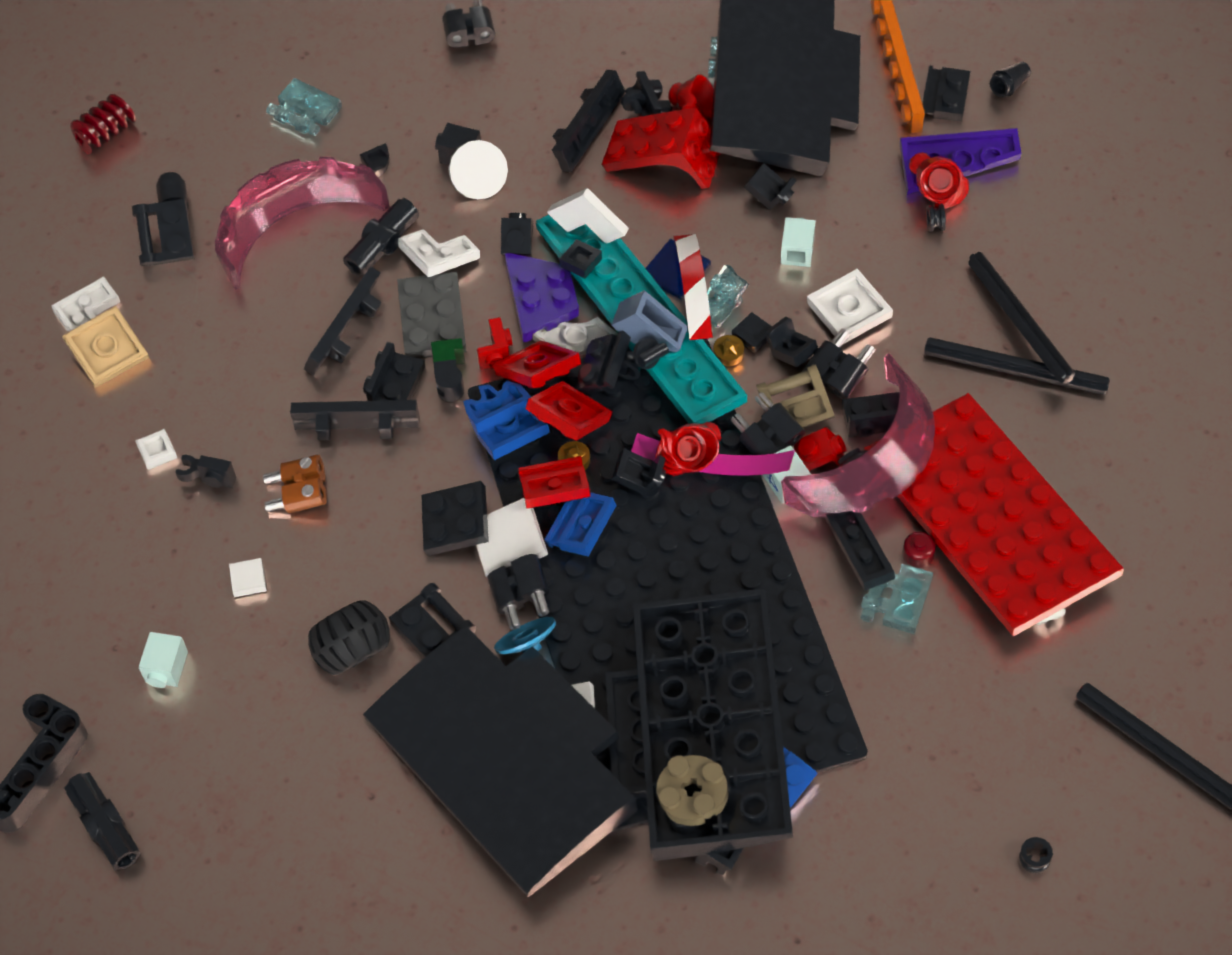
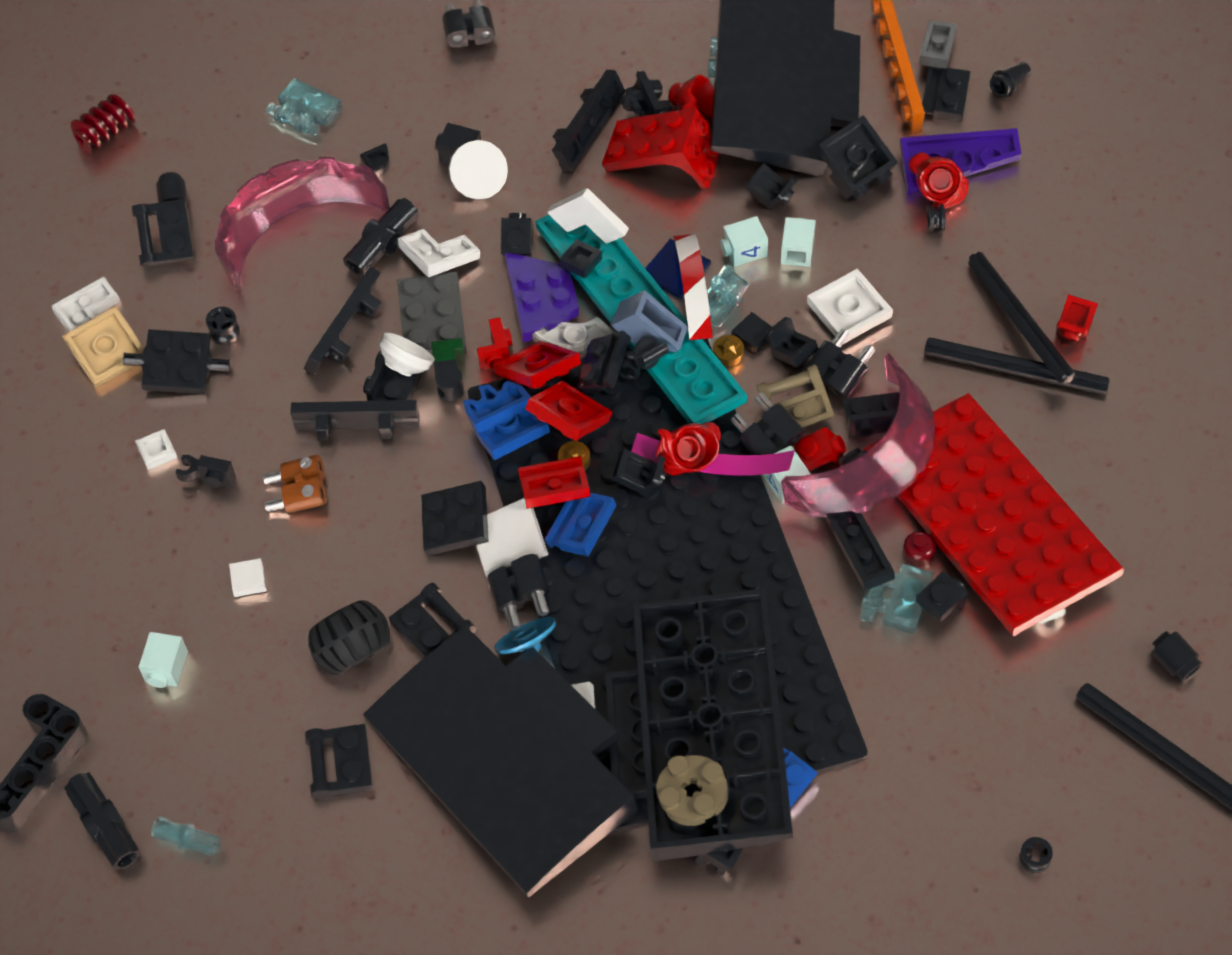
none -> black plate [123,329,230,394]
none -> clear light blue axle [151,816,221,856]
none -> black wheel [206,306,240,345]
none -> black plate [305,723,374,799]
none -> white piece [380,332,435,377]
none -> light aqua brick [720,216,768,267]
none -> black plate [815,115,898,200]
none -> black bracket [915,571,968,623]
none -> dark grey plate [919,20,957,69]
none -> red bracket [1056,294,1098,342]
none -> black brick [1152,631,1203,682]

